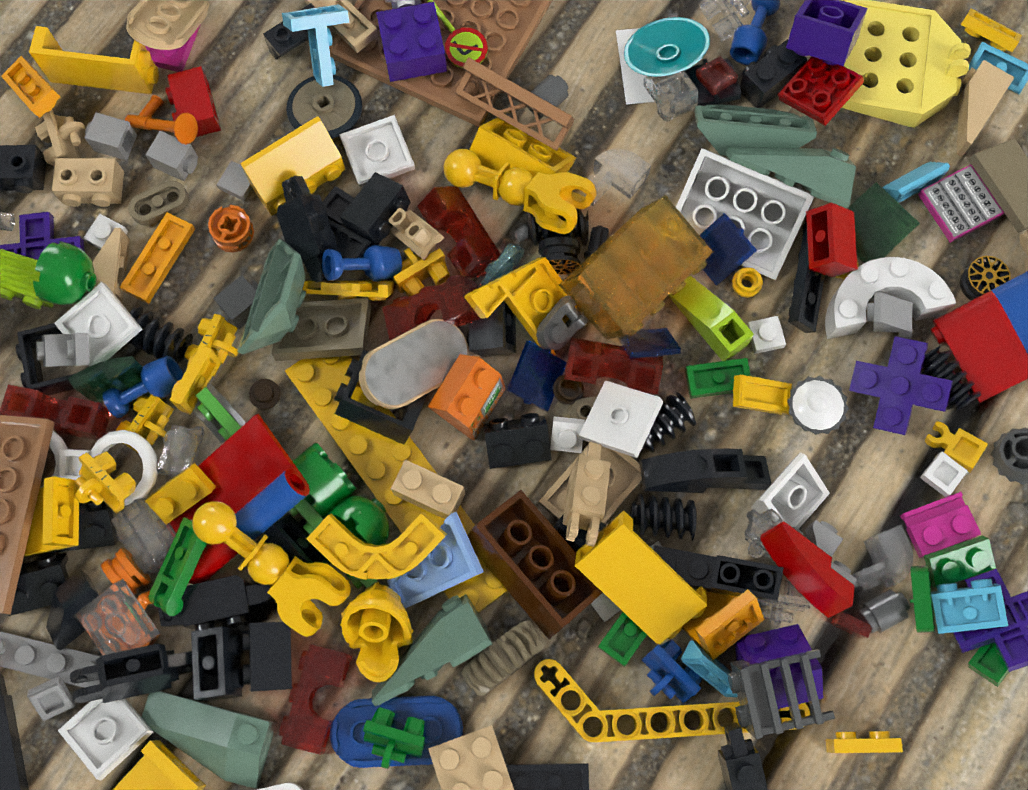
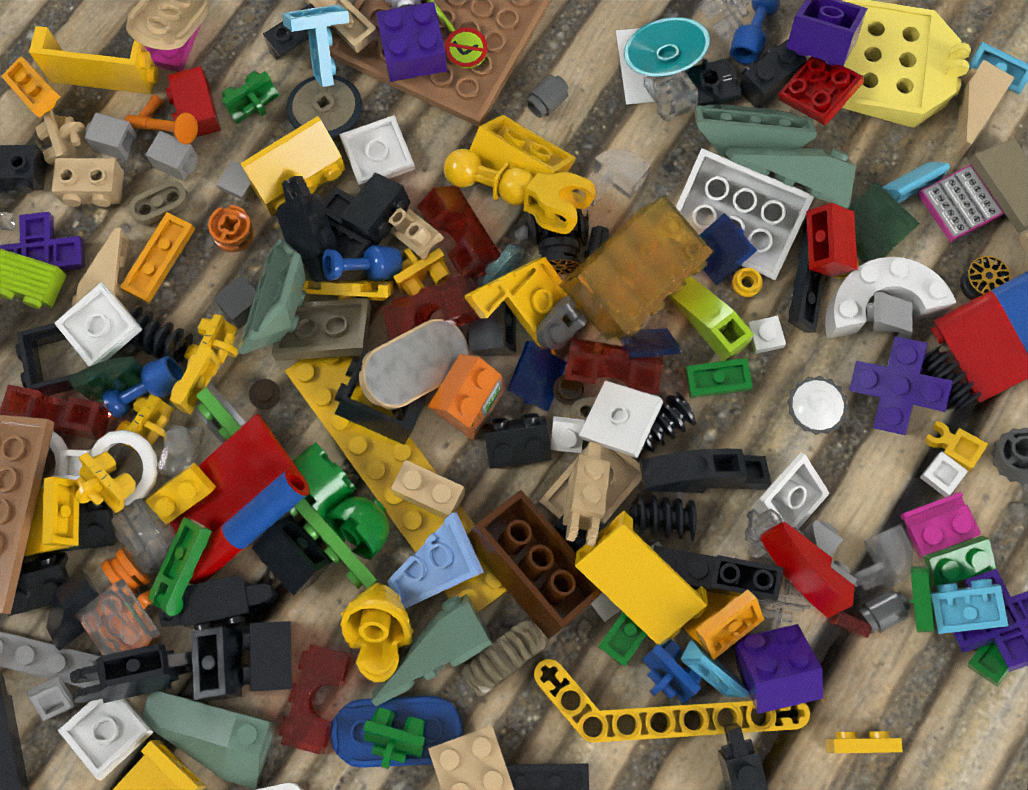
green cylinder [33,241,96,305] -> none
light grey slope [36,333,90,367] -> none
white plate [84,214,128,250] -> none
yellow piece [192,501,351,637] -> none
yellow plate [306,511,447,580] -> none
medium nougat fence [455,57,575,151] -> none
clear red tile [696,56,738,95] -> none
dark grey plate [728,649,835,739] -> none
yellow tile [733,374,792,415] -> none
yellow plate [961,8,1022,52] -> none
none -> green hips [221,71,280,124]

